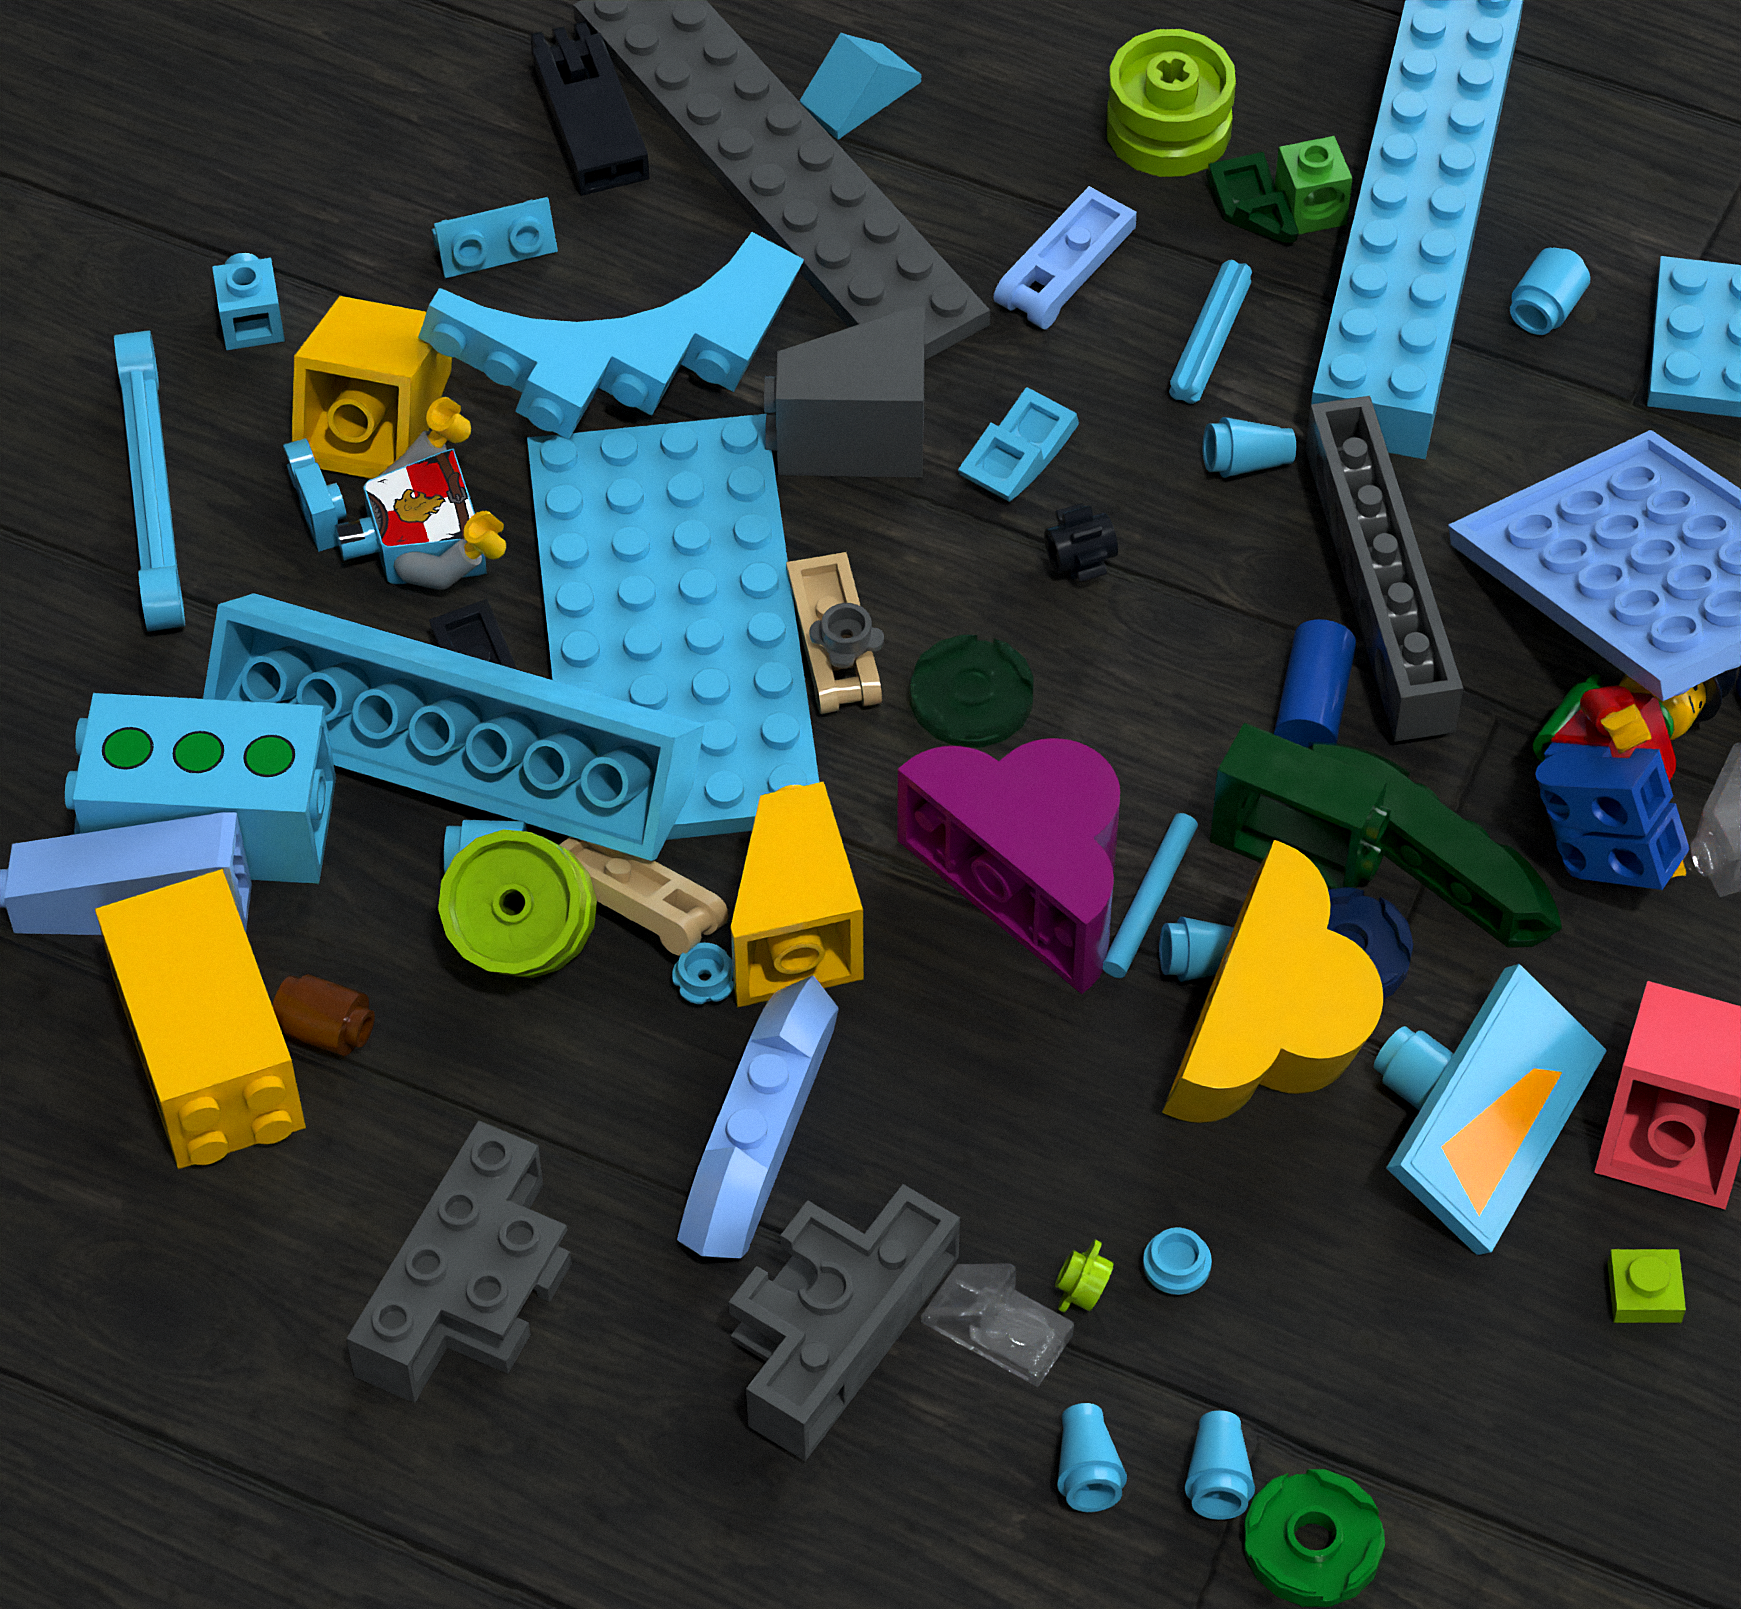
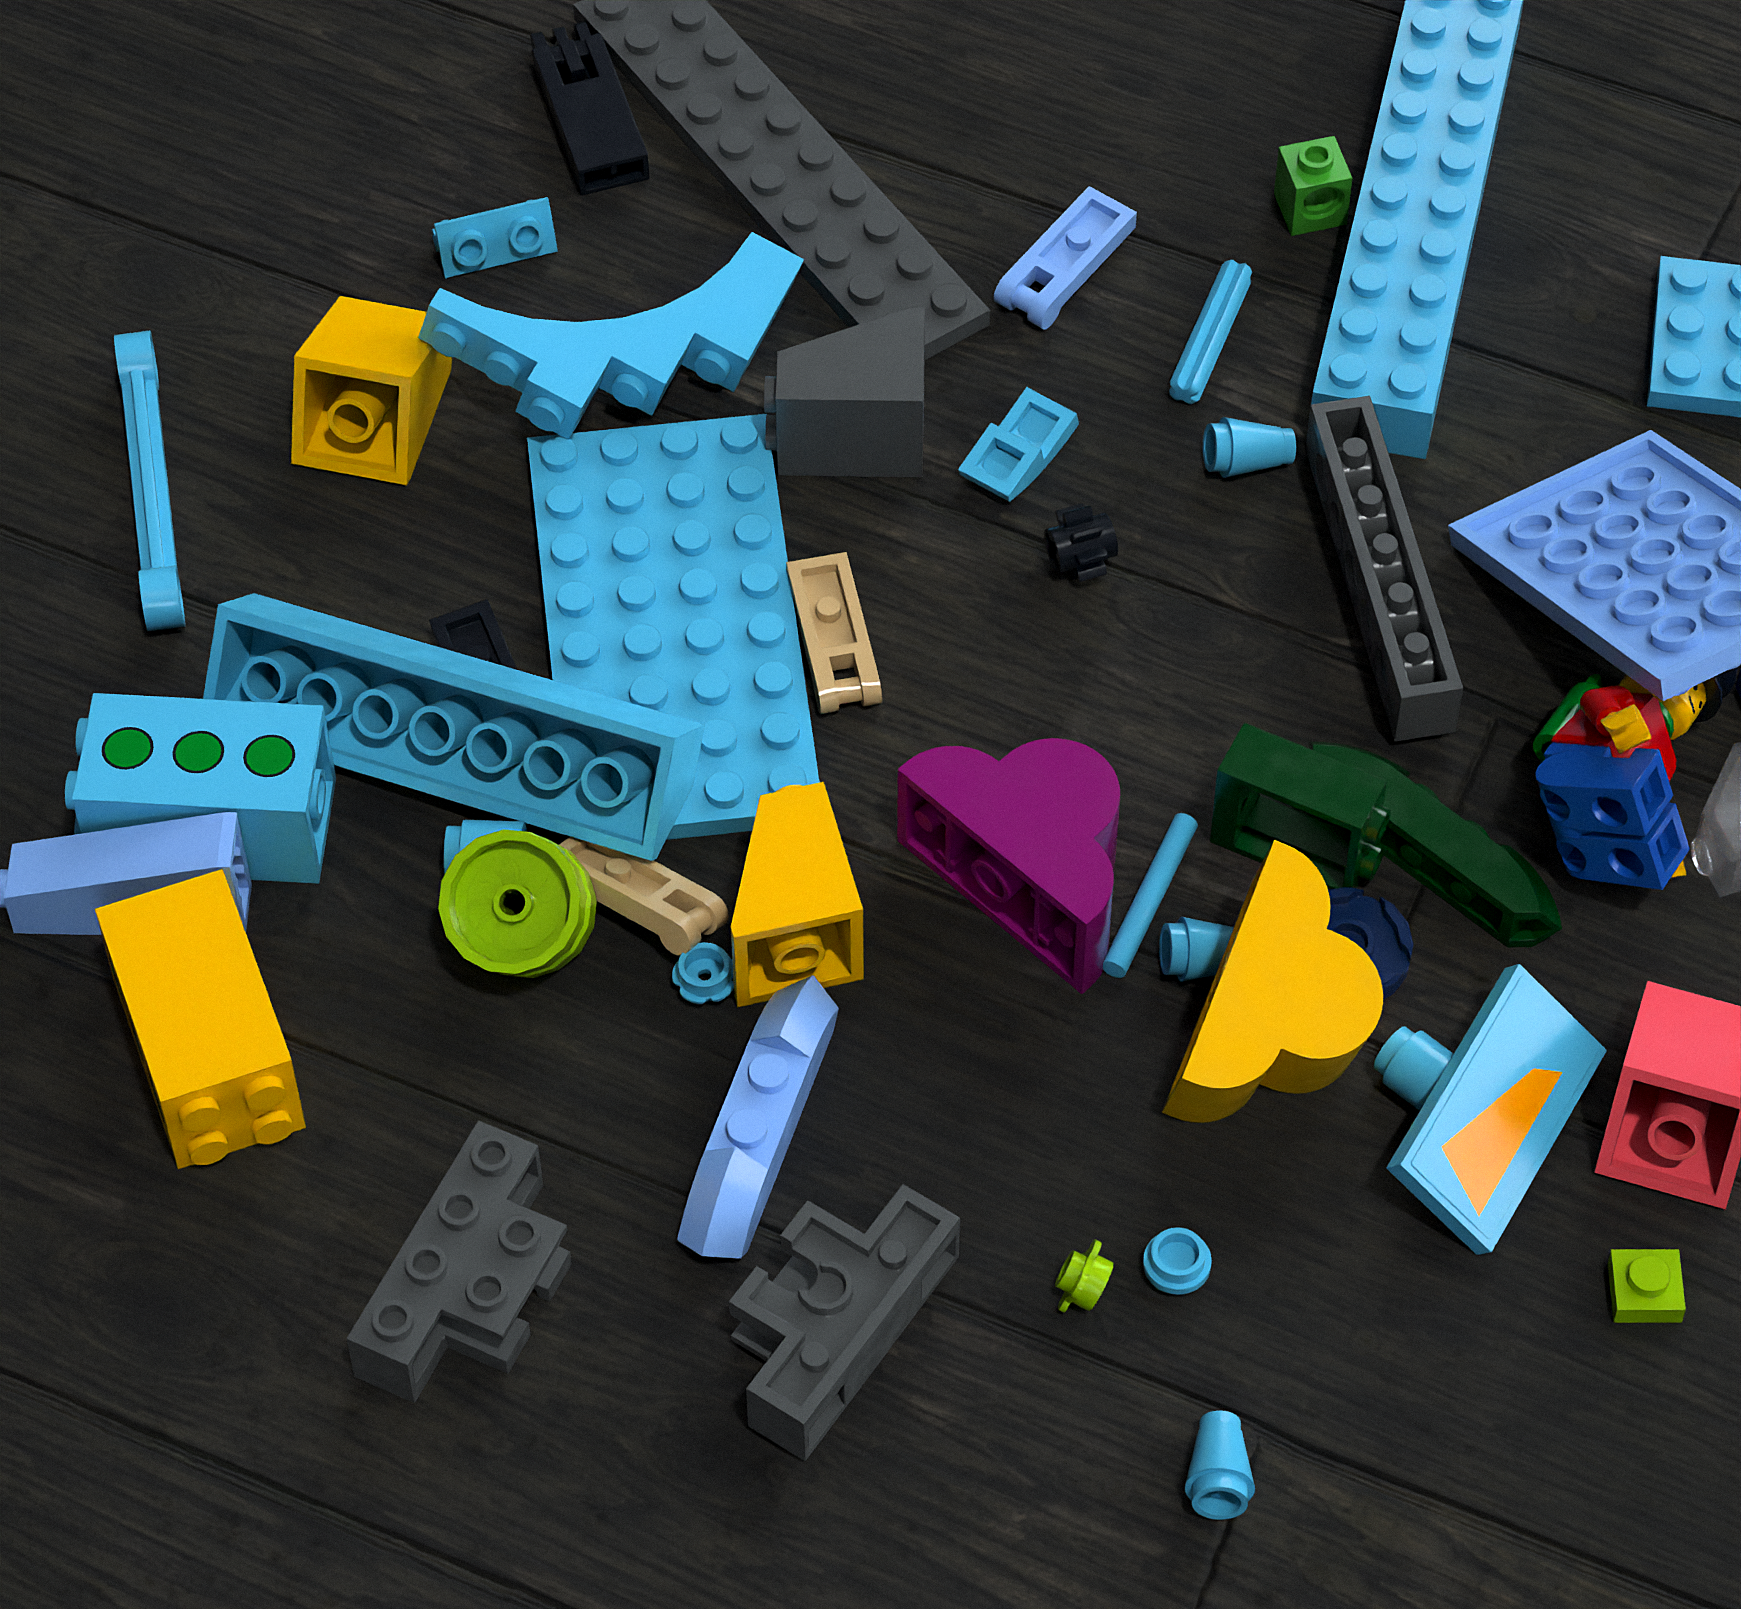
medium azure brick [212,253,285,350] -> none
reddish brown brick [272,974,375,1056] -> none
medium azure plate [283,438,347,552] -> none
torso [335,397,506,590] -> none
medium azure slope [799,33,921,140] -> none
dark grey plate [809,603,884,668] -> none
clear green tile [910,634,1034,748] -> none
clear slope [921,1263,1074,1387] -> none
medium azure cone [1057,1403,1127,1512] -> none
lime wheel [1106,29,1236,177] -> none
dark green slope [1206,152,1299,243] -> none
green tile [1243,1469,1385,1607] -> none
blue brick [1274,619,1356,748] -> none
medium azure brick [1510,248,1590,335] -> none

